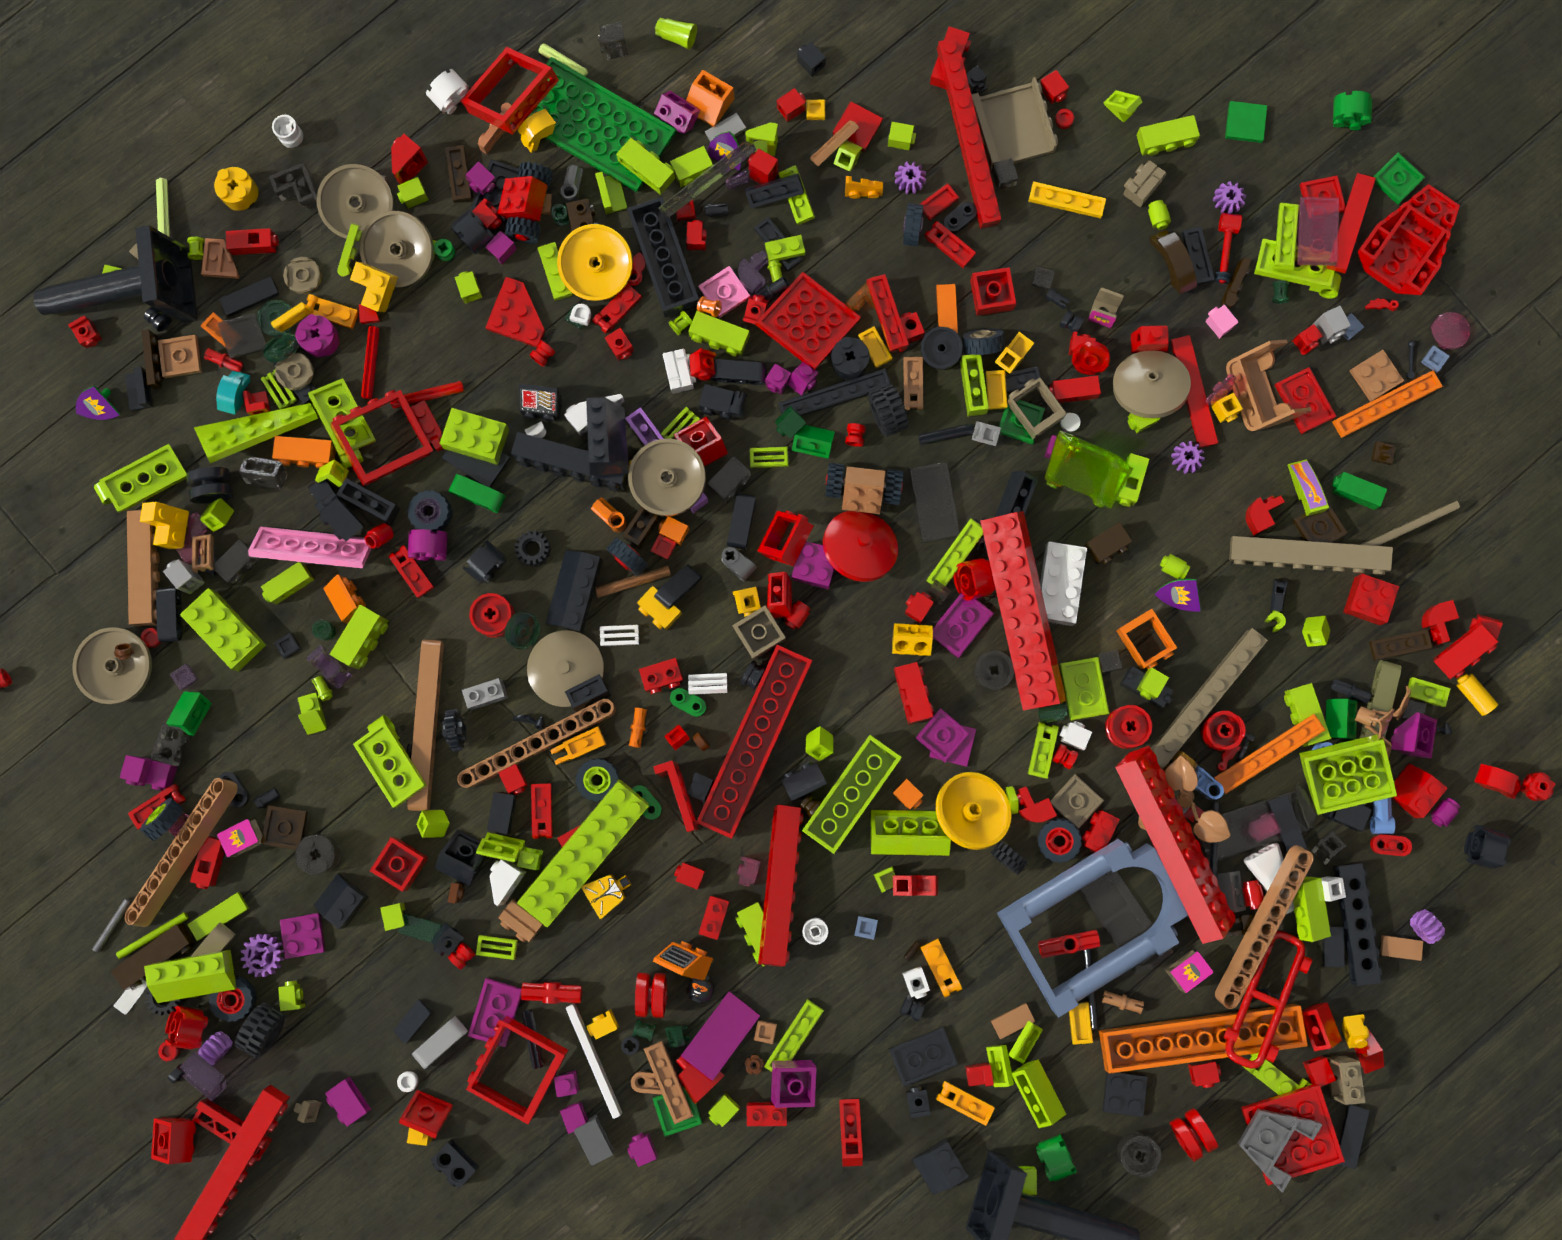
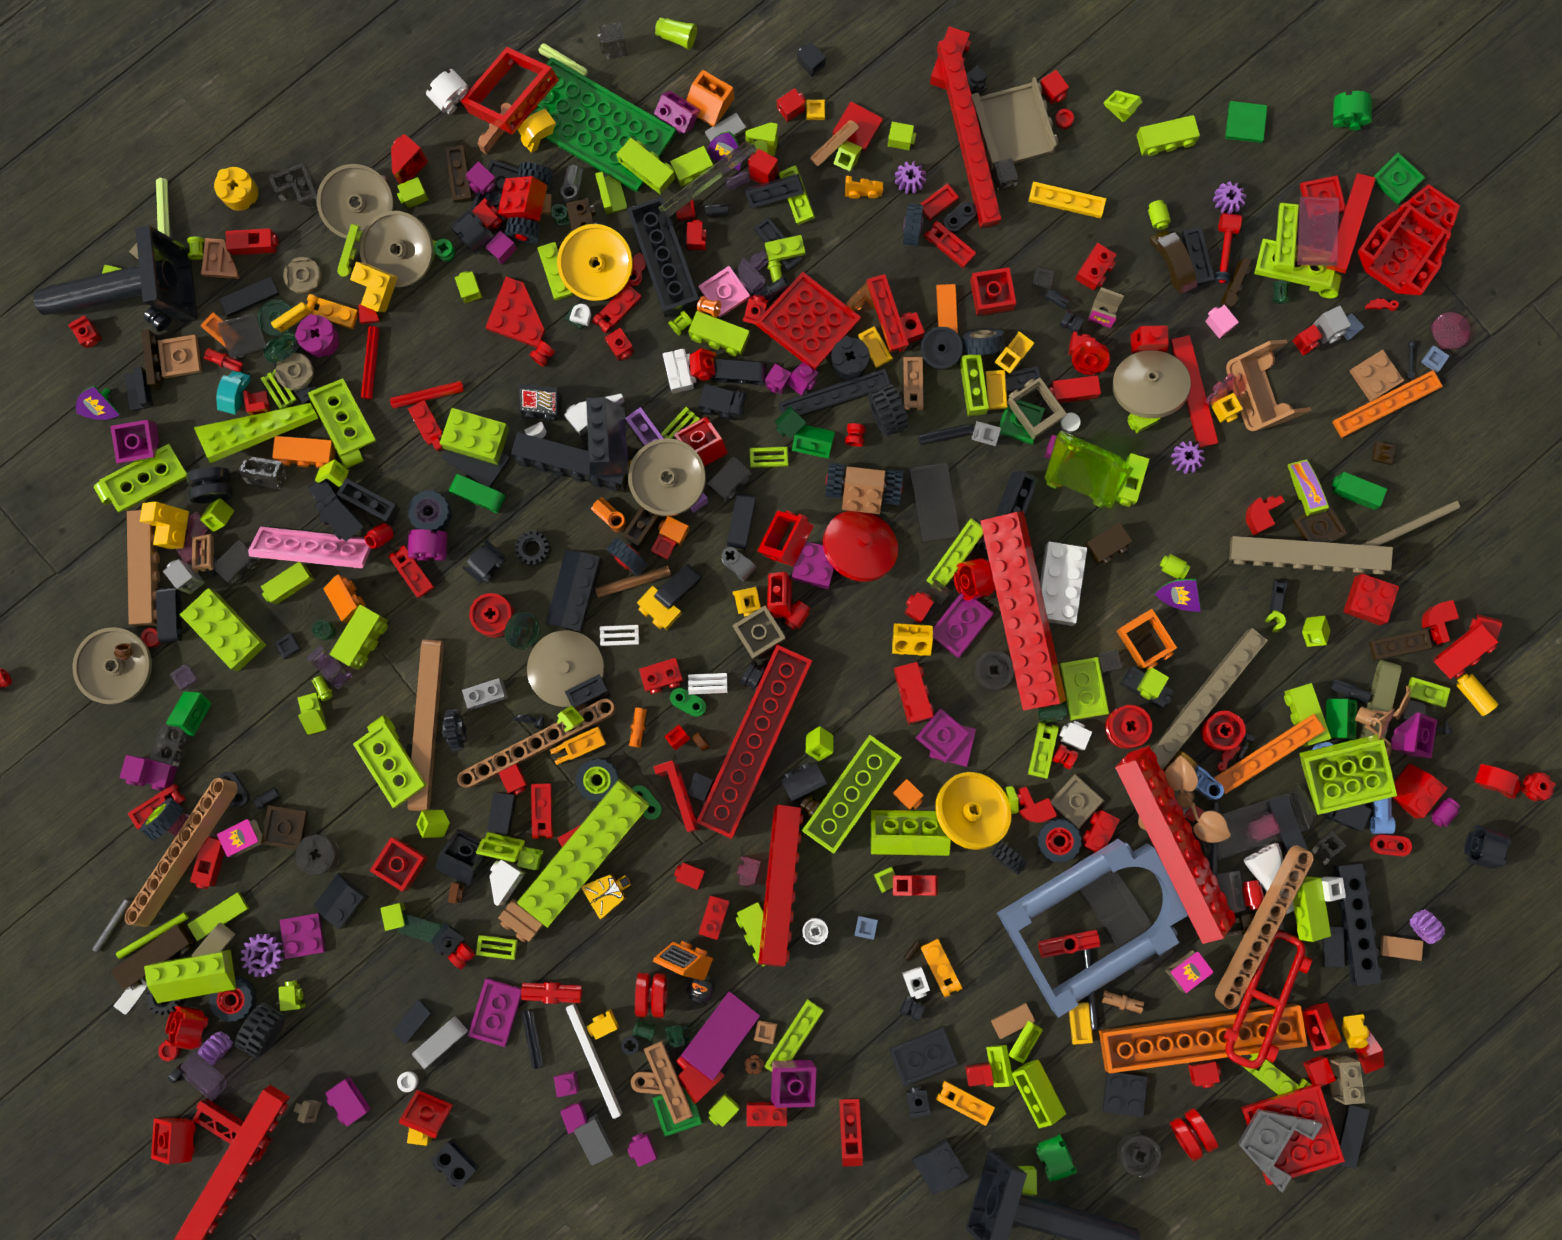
white wheel [272,115,303,148] -> none
red window [330,390,433,487] -> none
red window [466,1016,569,1124] -> none
dark tan brick [1123,161,1166,207] -> none
red tile [1275,367,1337,434] -> none
none -> magenta slope [110,420,159,464]
none -> lime tile [557,705,584,732]
none -> red brick [1075,243,1117,291]

